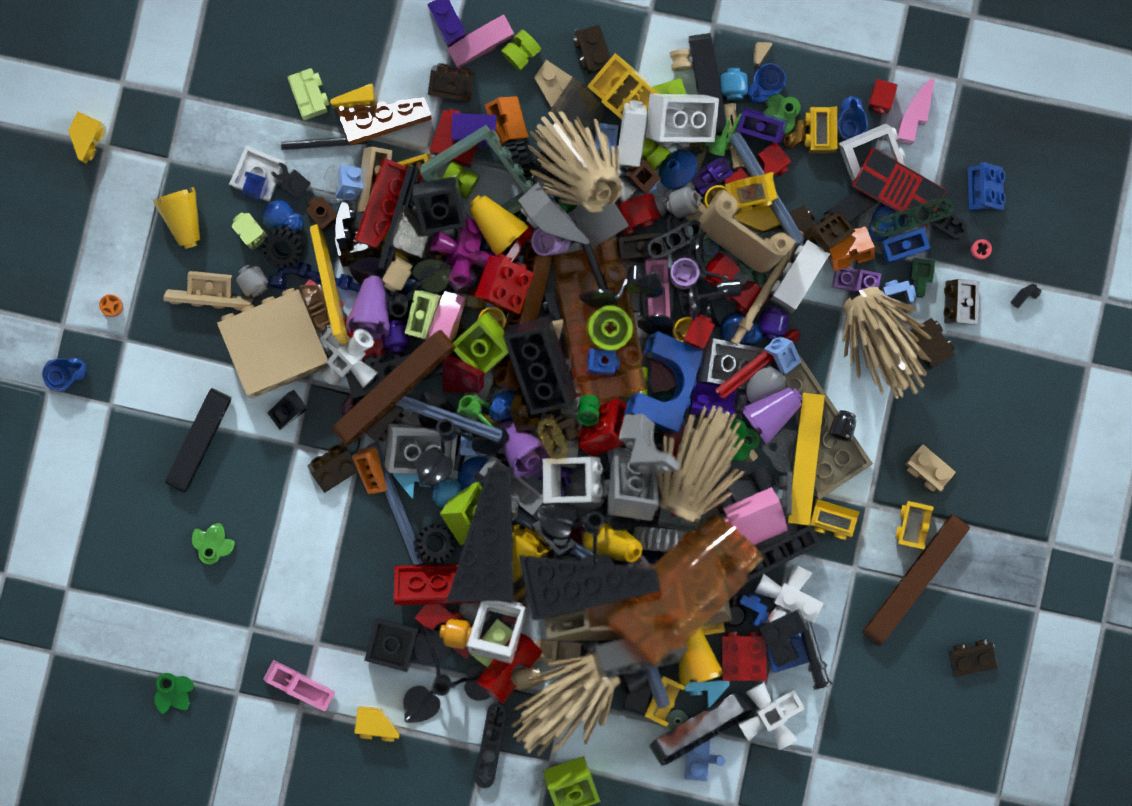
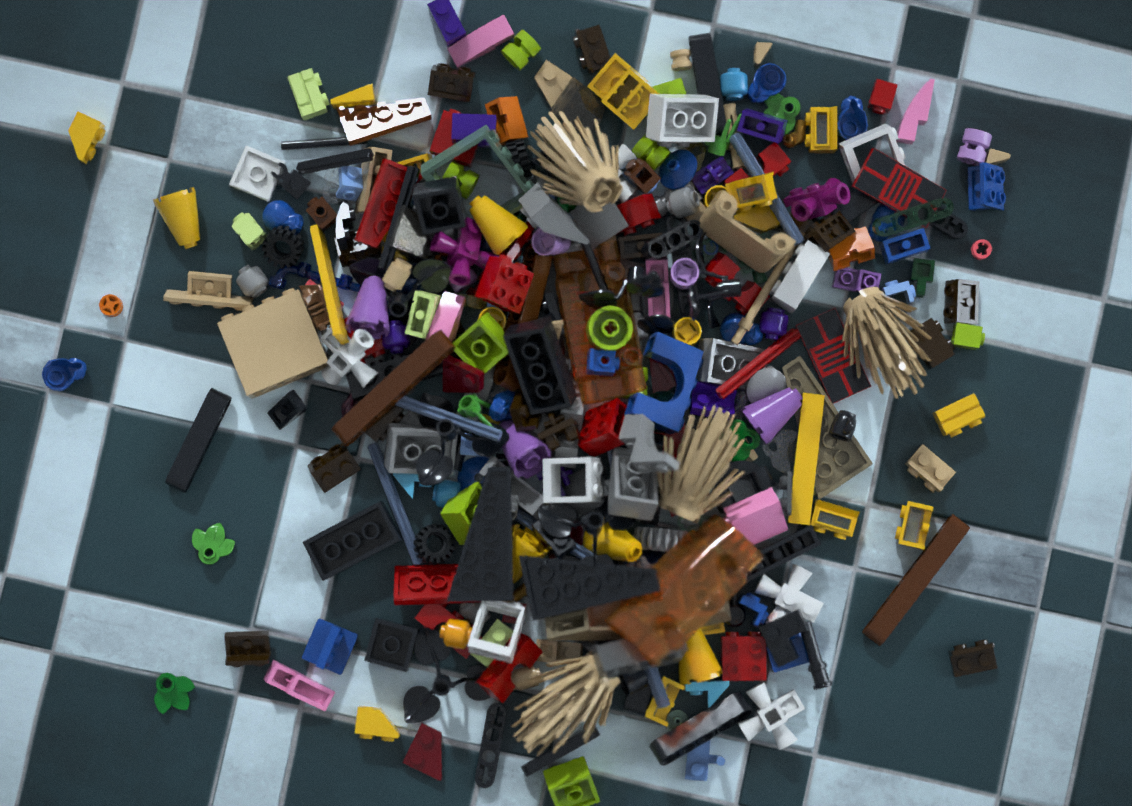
clear blue panel [241,171,269,202] -> none
orange slope [352,446,387,495] -> none
clear yellow beam [537,418,568,459] -> none
green wheel [577,395,600,426] -> none
light blue bracket [595,123,619,155] -> none
white window [619,101,647,167] -> none
red brick [683,314,715,350] -> none
light blue bracket [764,336,802,374] -> none
black arm [1010,284,1042,309] -> none
none -> dark brown bracket [224,630,271,667]
none -> black axle [296,148,374,175]
none -> blue bracket [302,618,358,675]
none -> black brick [303,501,403,581]
none -> dark red wing [402,723,442,781]
none -> black beam [521,725,601,777]
none -> magenta brick [783,178,850,221]
none -> black tile [795,308,871,404]
none -> yellow brick [933,393,986,438]
none -> lime brick [951,323,985,350]
none -> lavender wheel [957,128,992,166]
none -> tan slope [985,149,1011,165]

